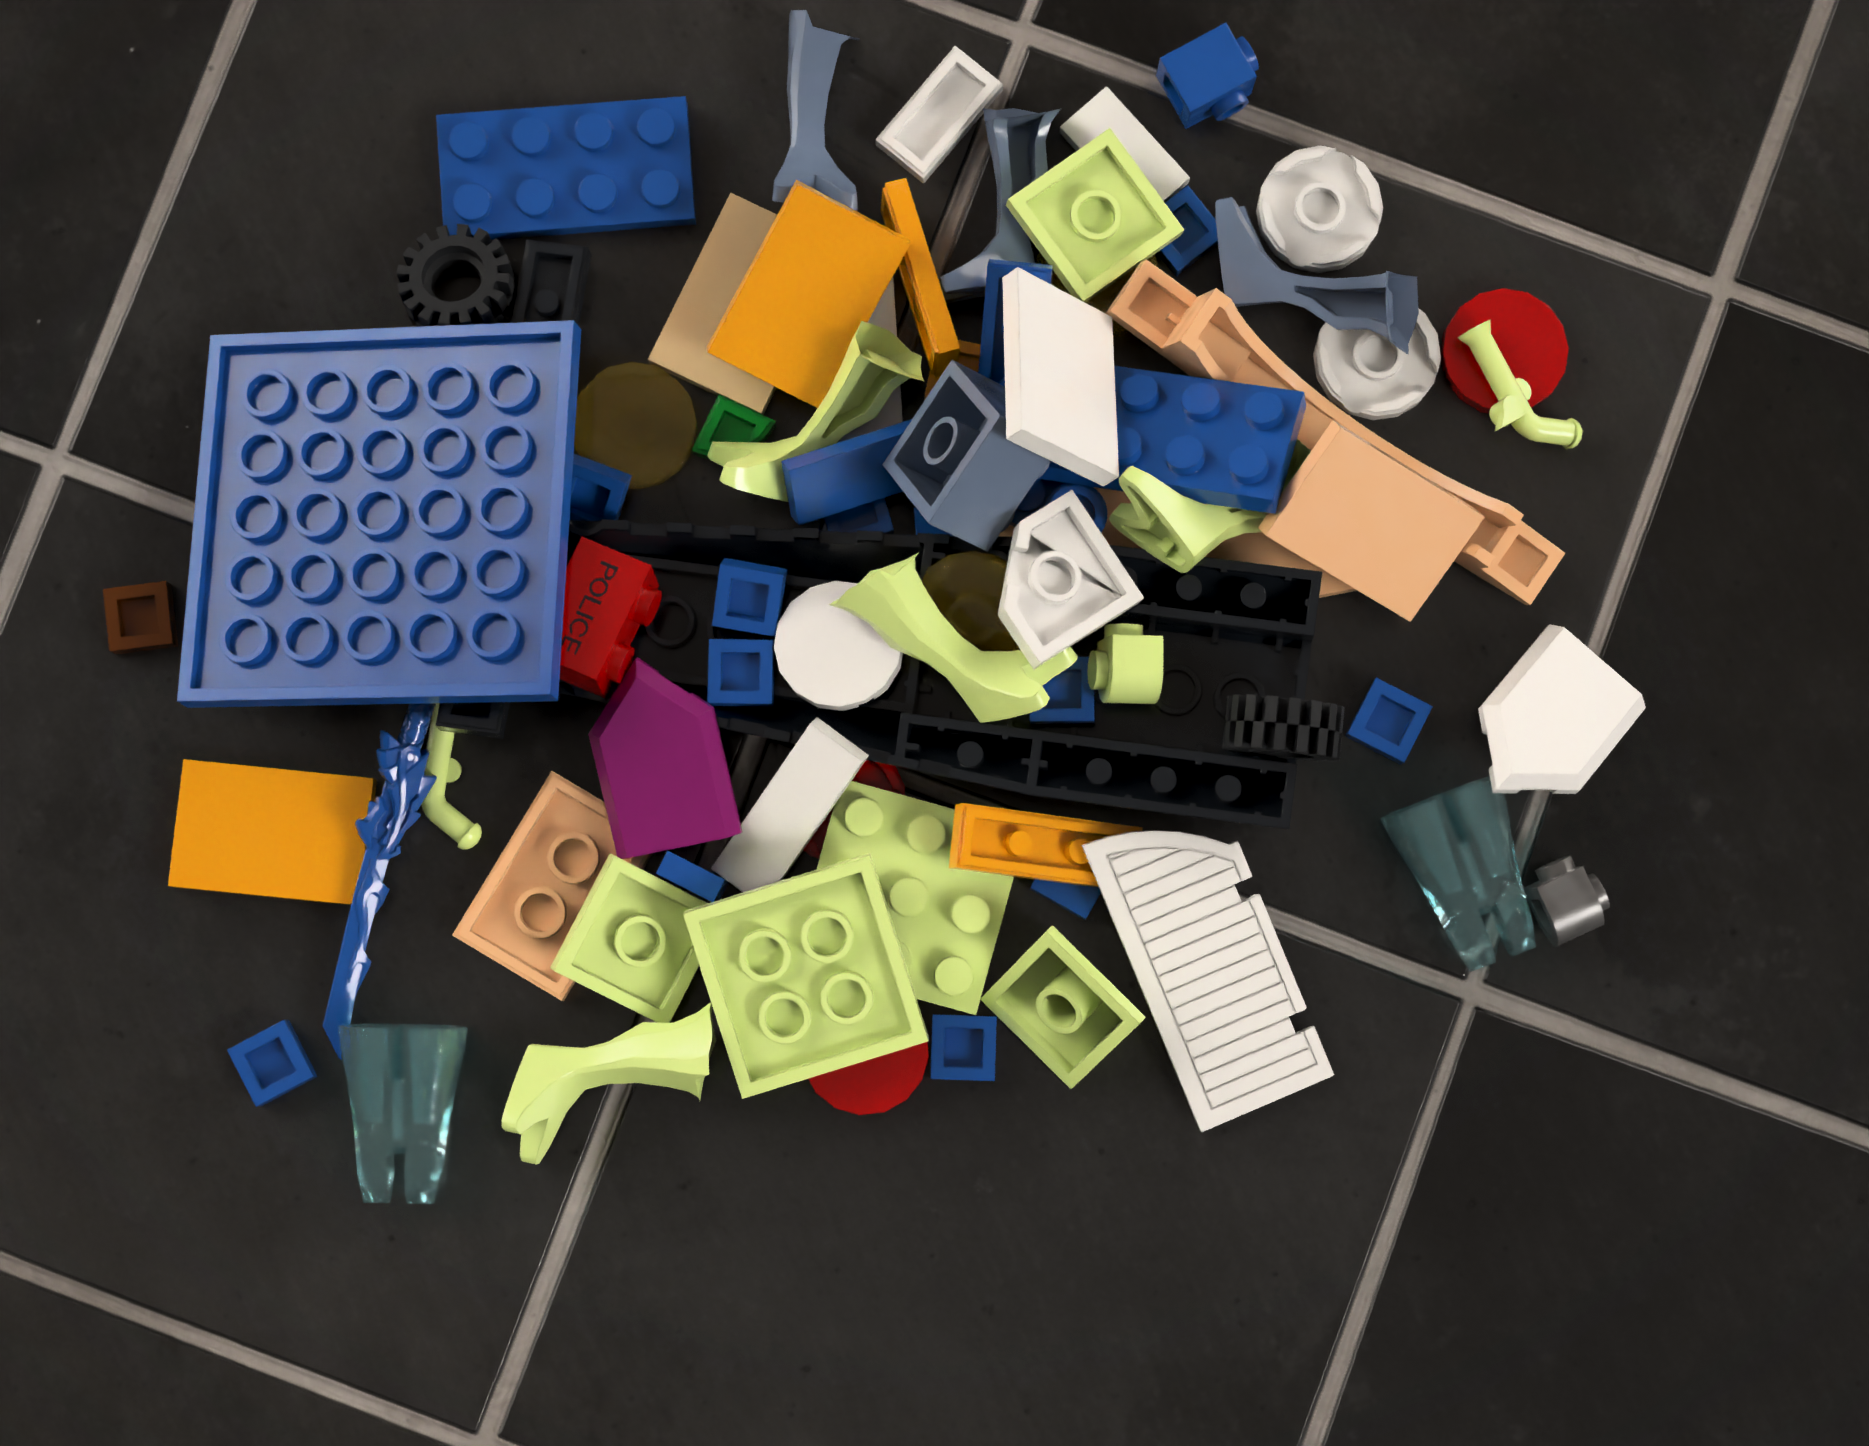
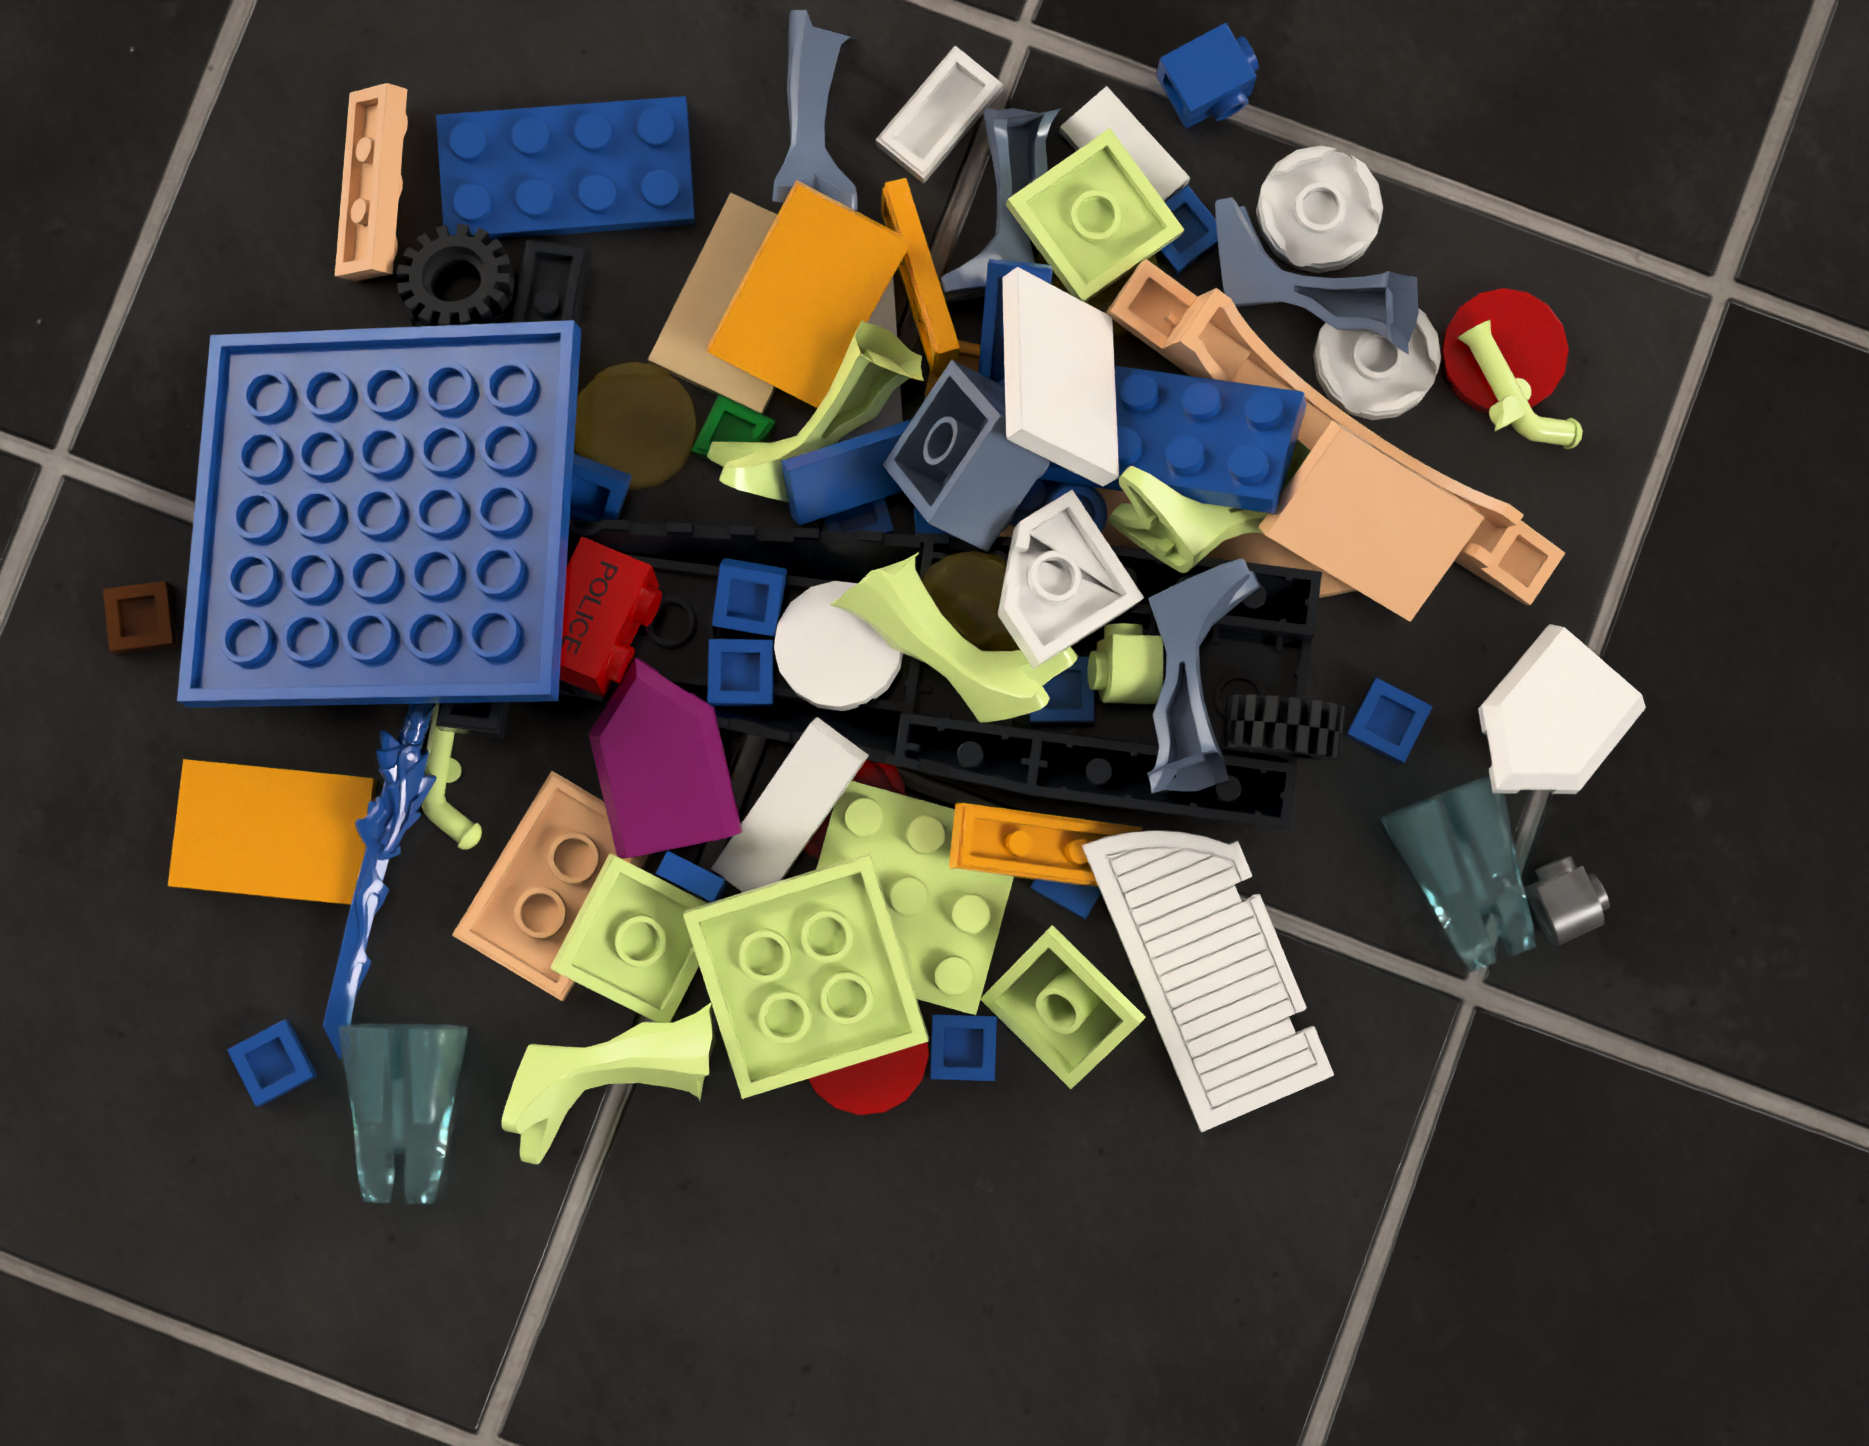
none -> light nougat plate [335,83,408,281]
none -> sand blue animal [1147,559,1260,793]

